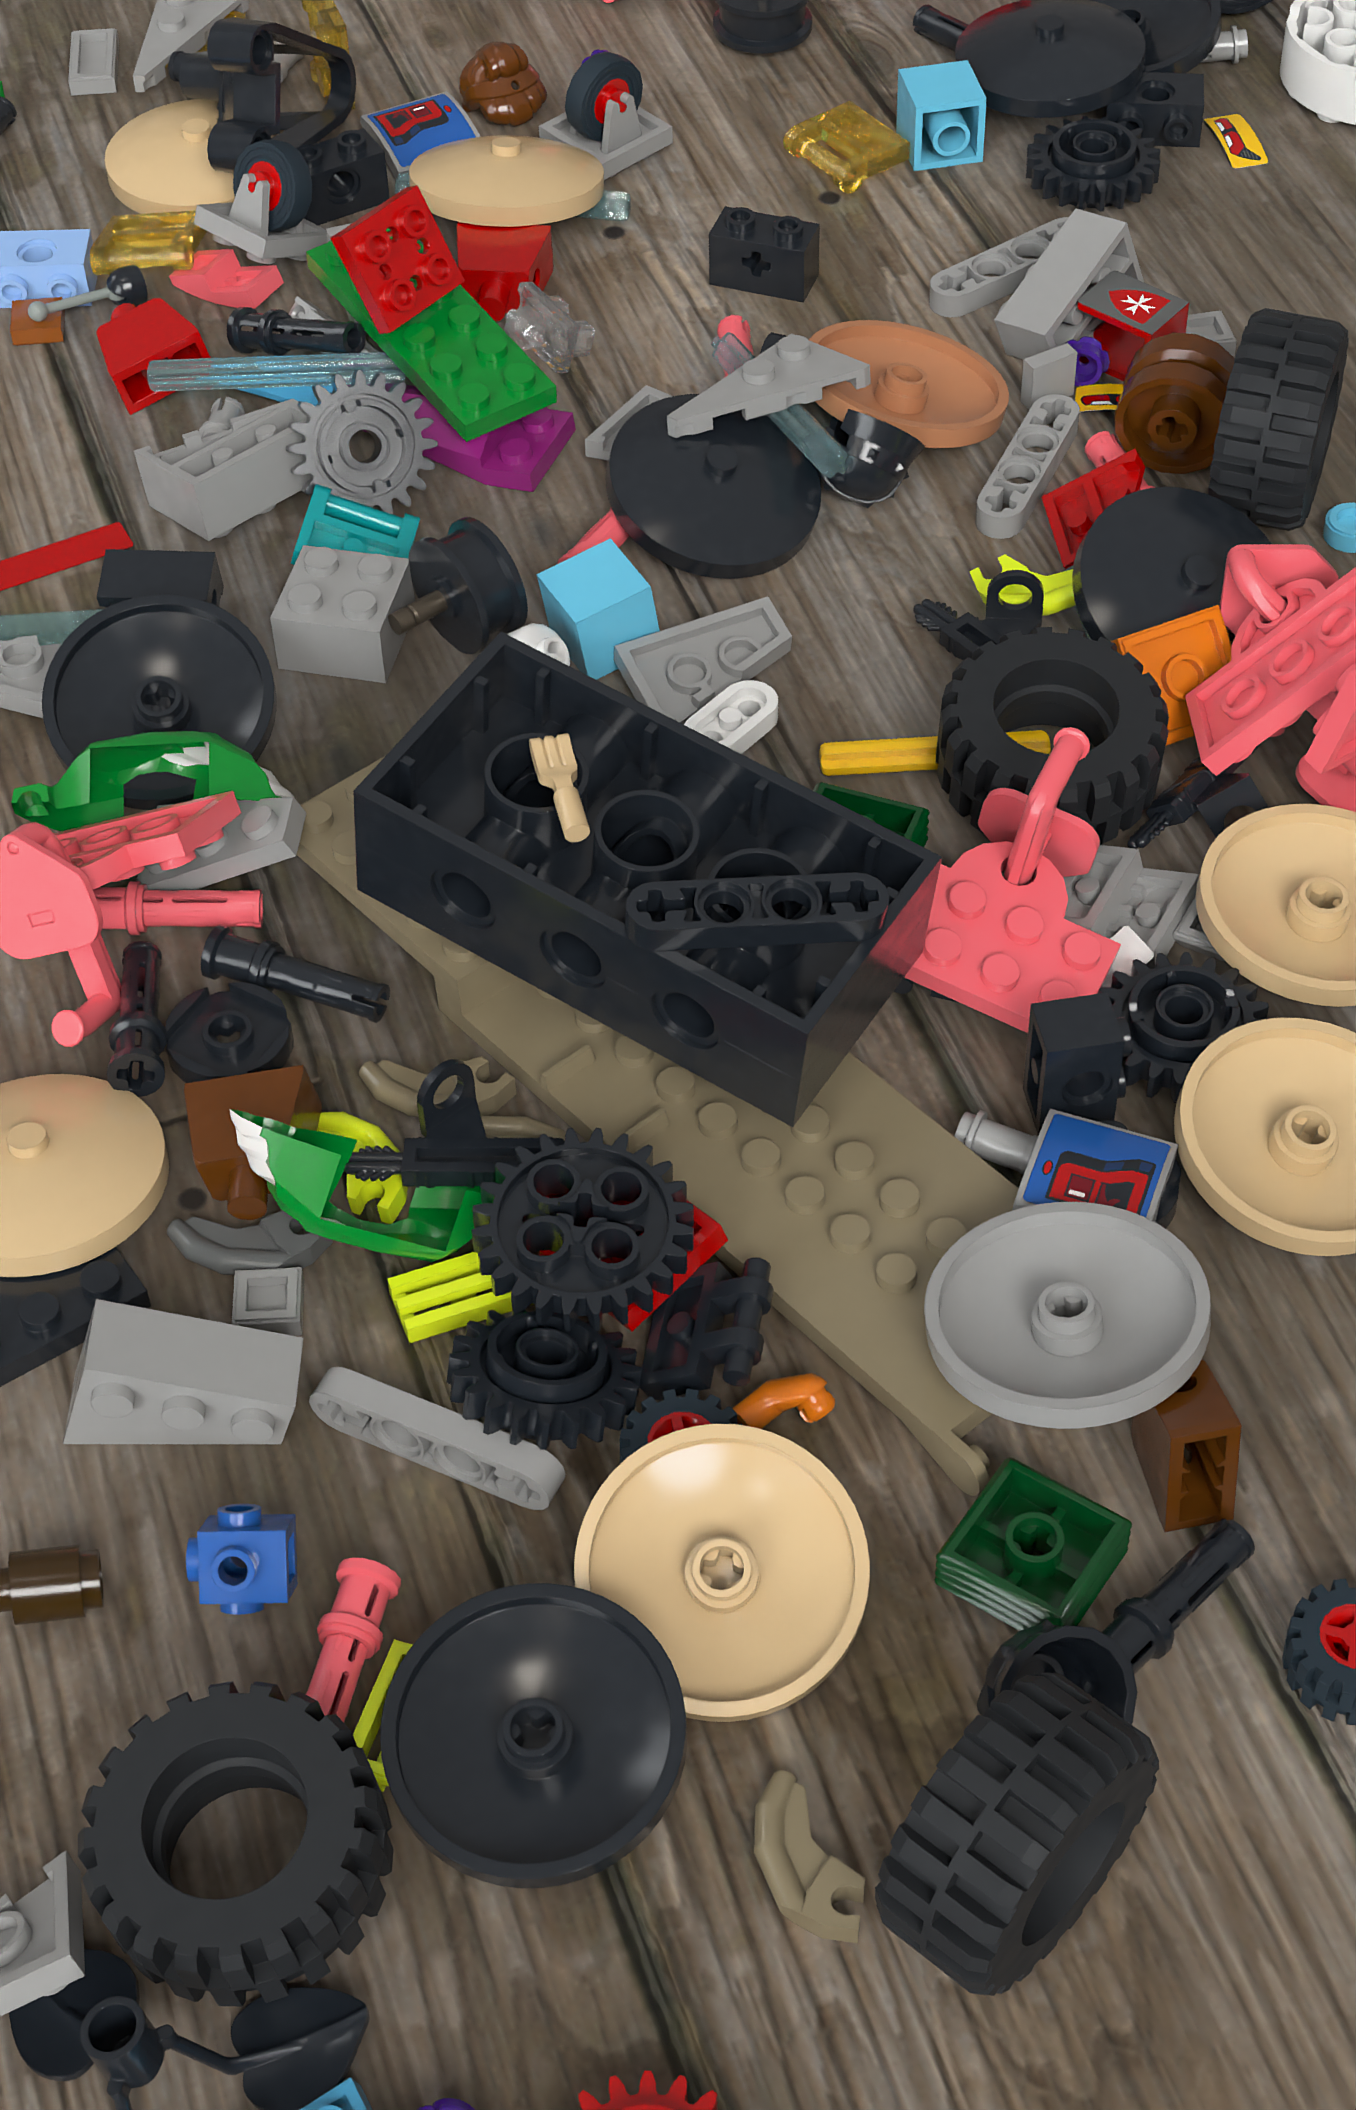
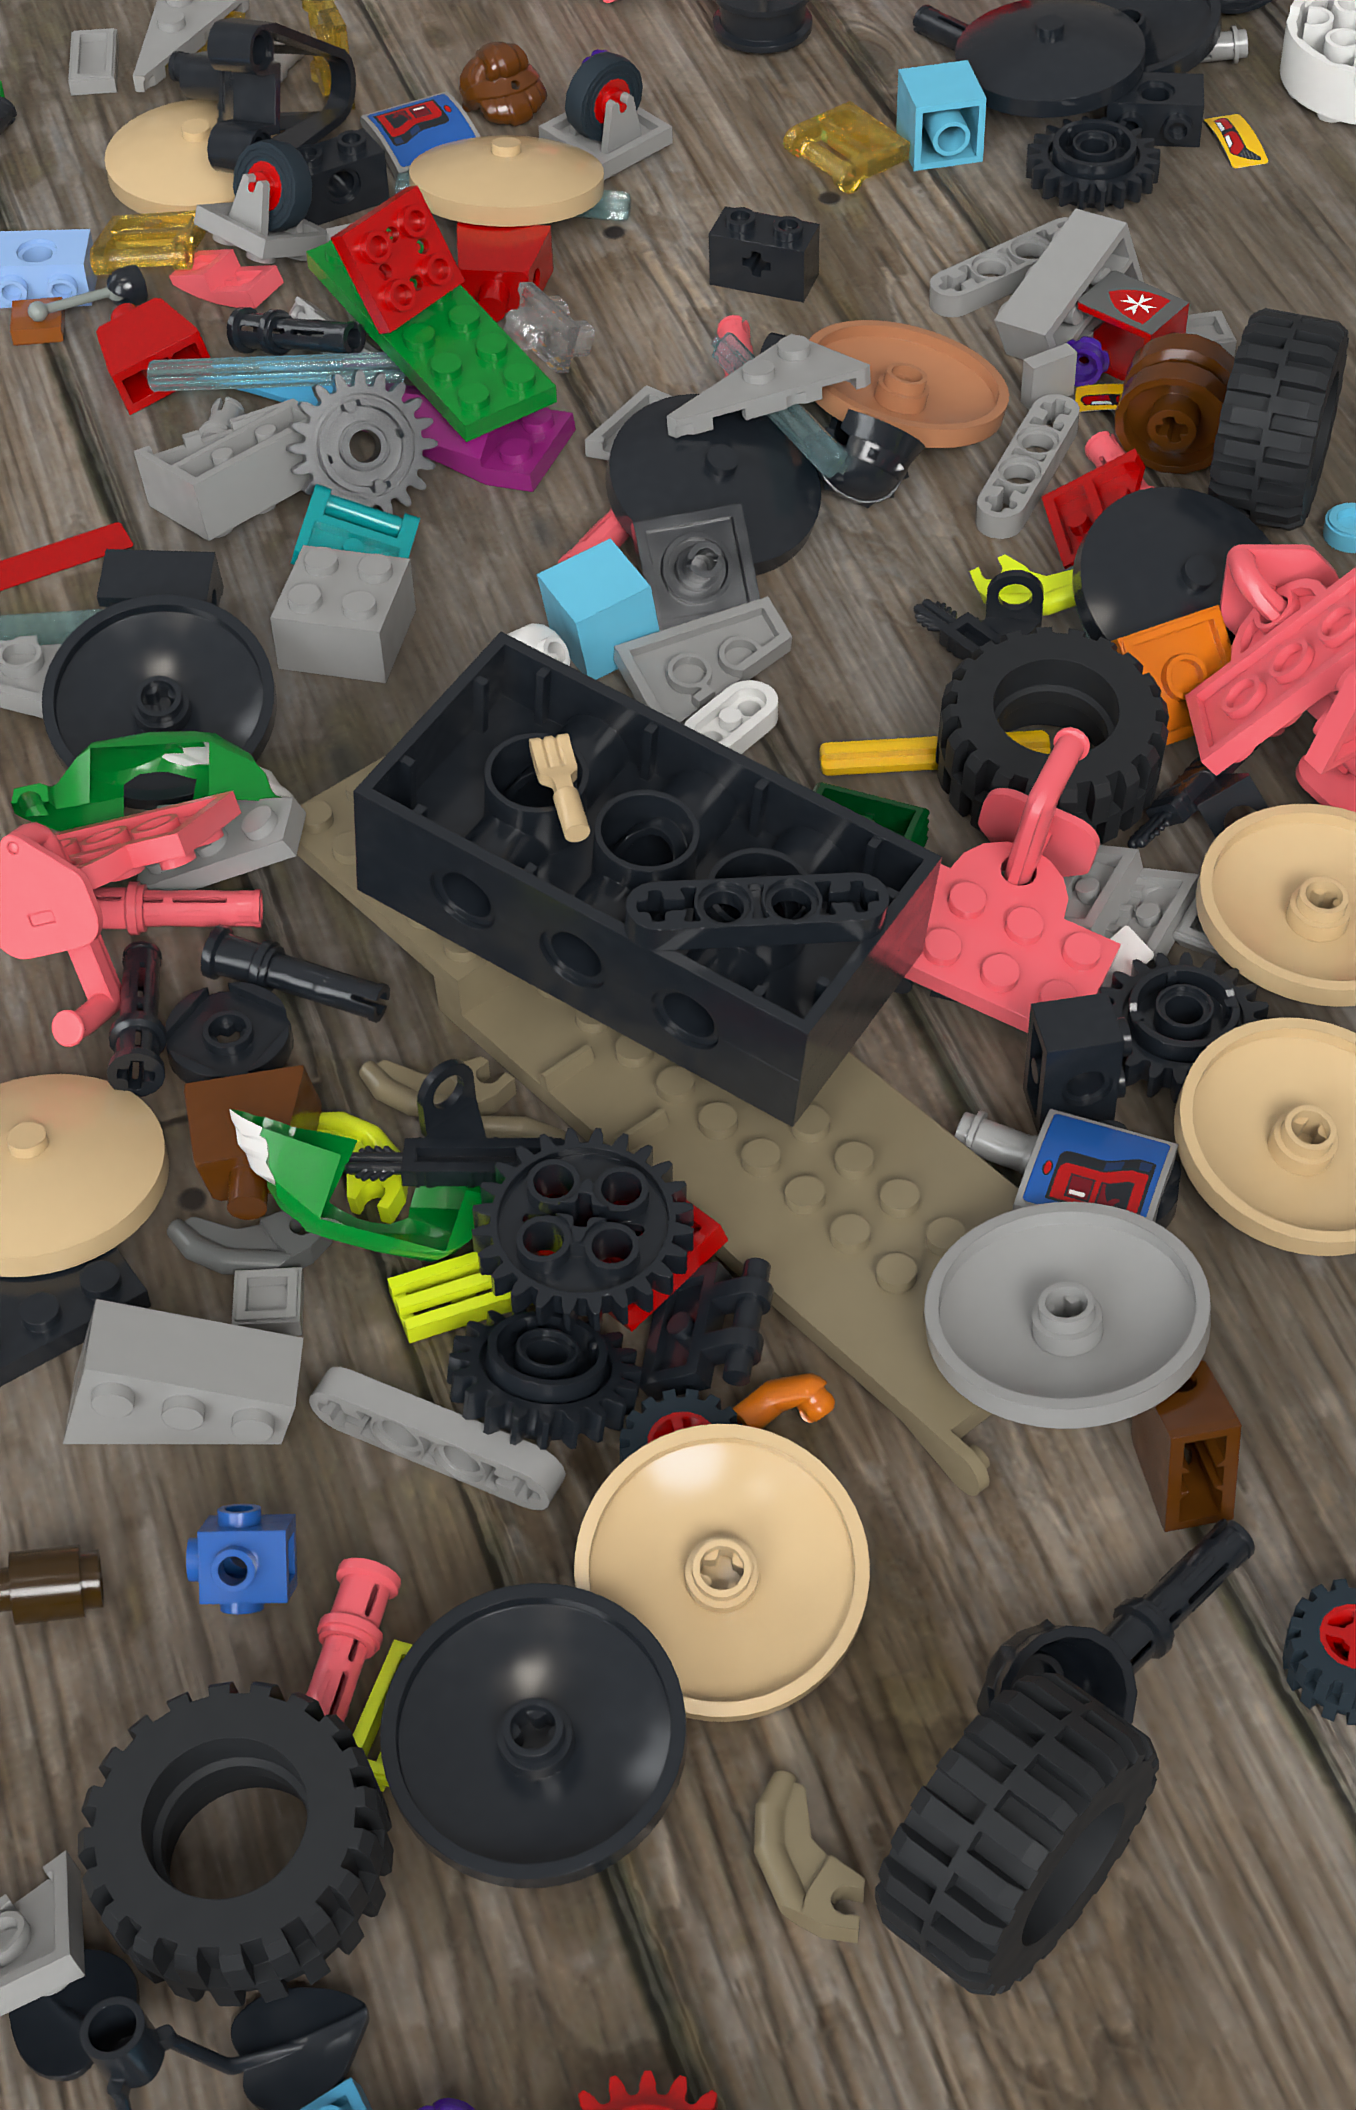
black wheel [388,517,528,654] -> none
dark green brick [934,1457,1132,1631] -> none
none -> black plate [631,503,760,631]

